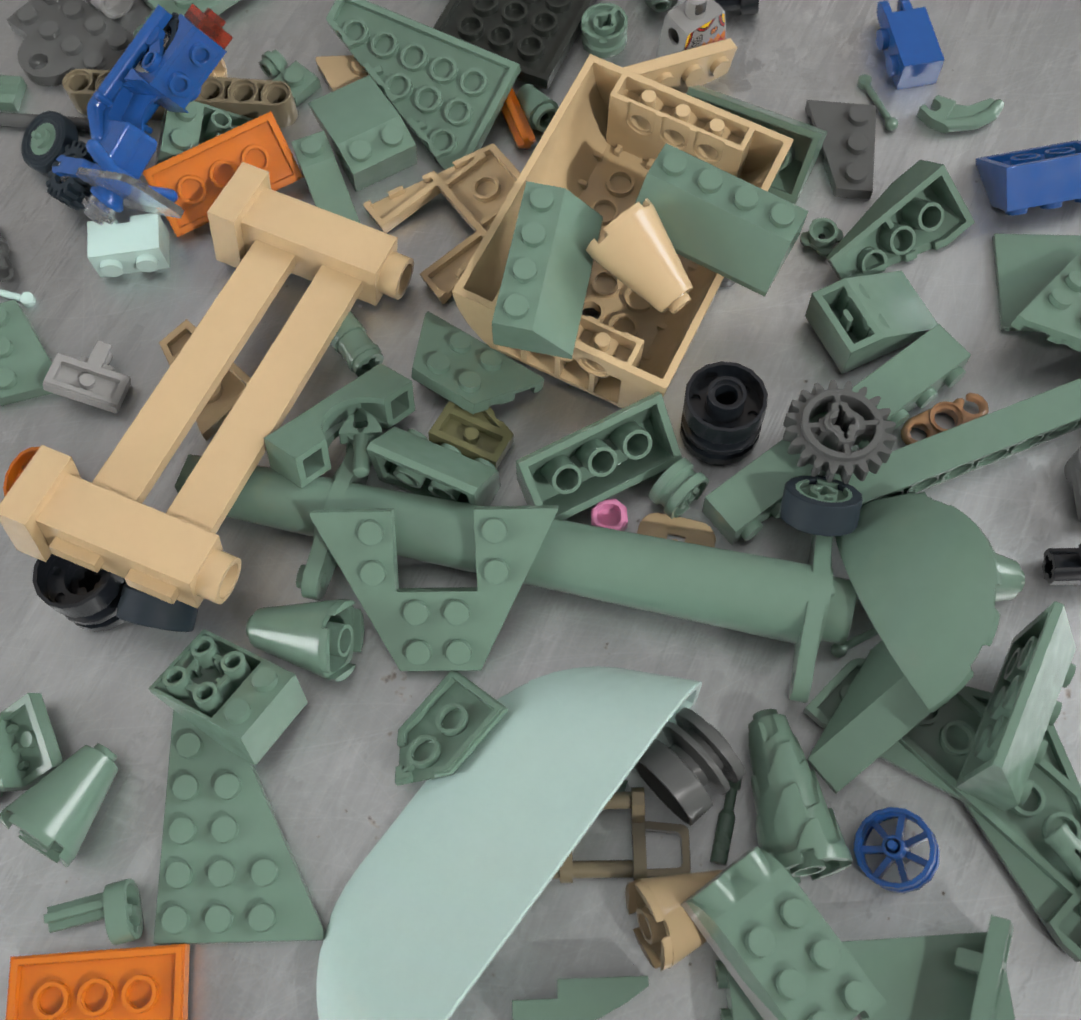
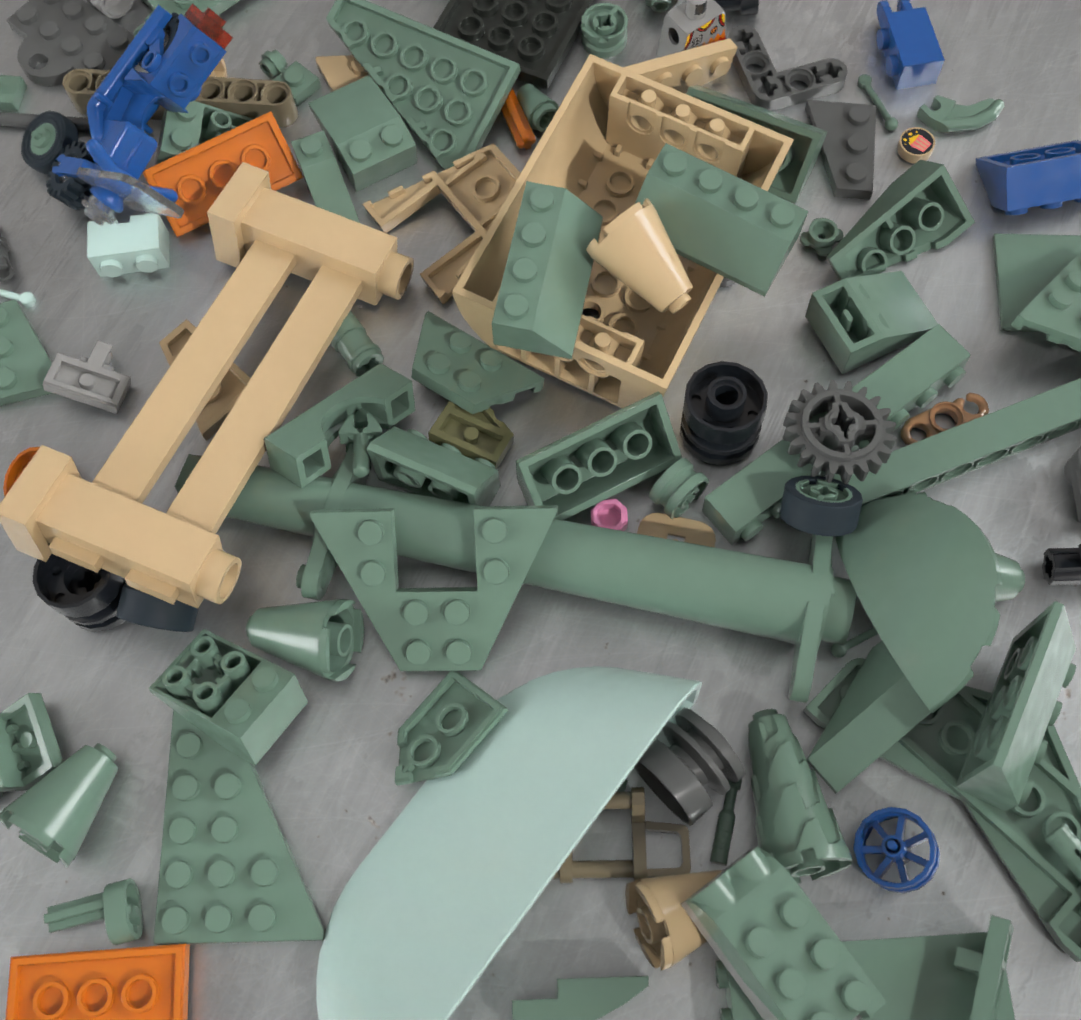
none -> dark grey beam [728,25,848,111]
none -> tile [897,127,935,164]

